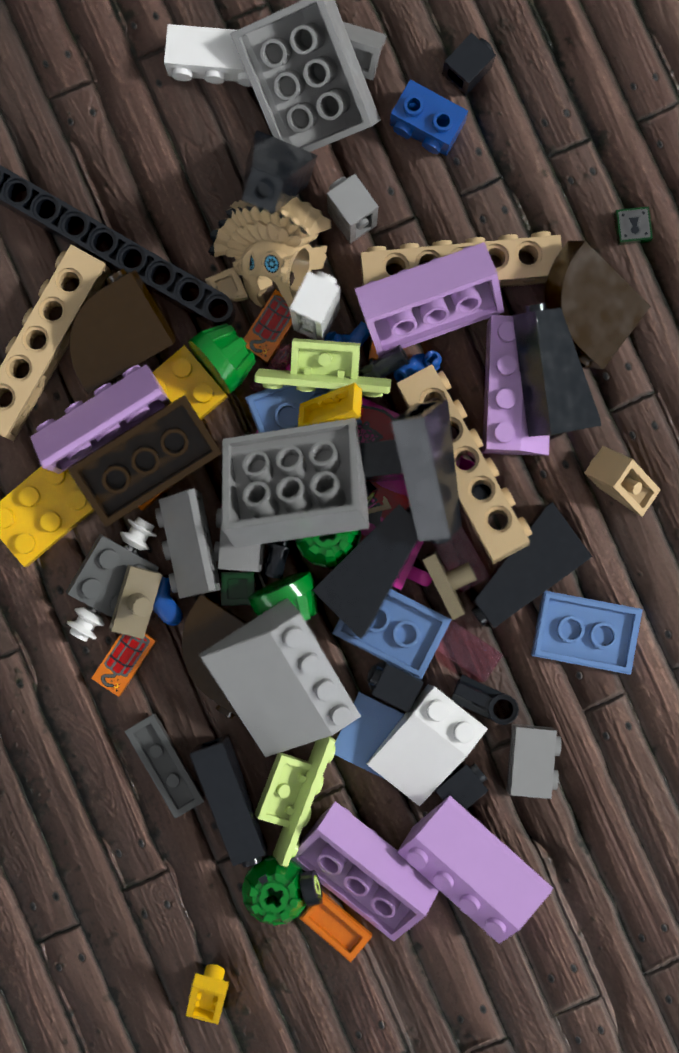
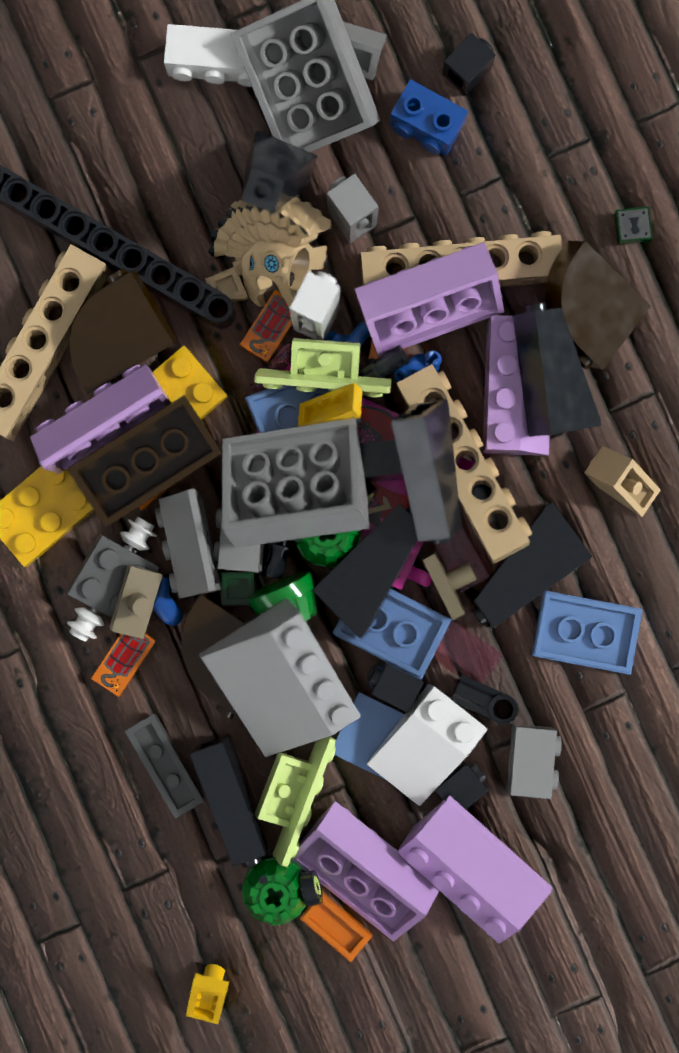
green piece [188,323,256,394] -> none

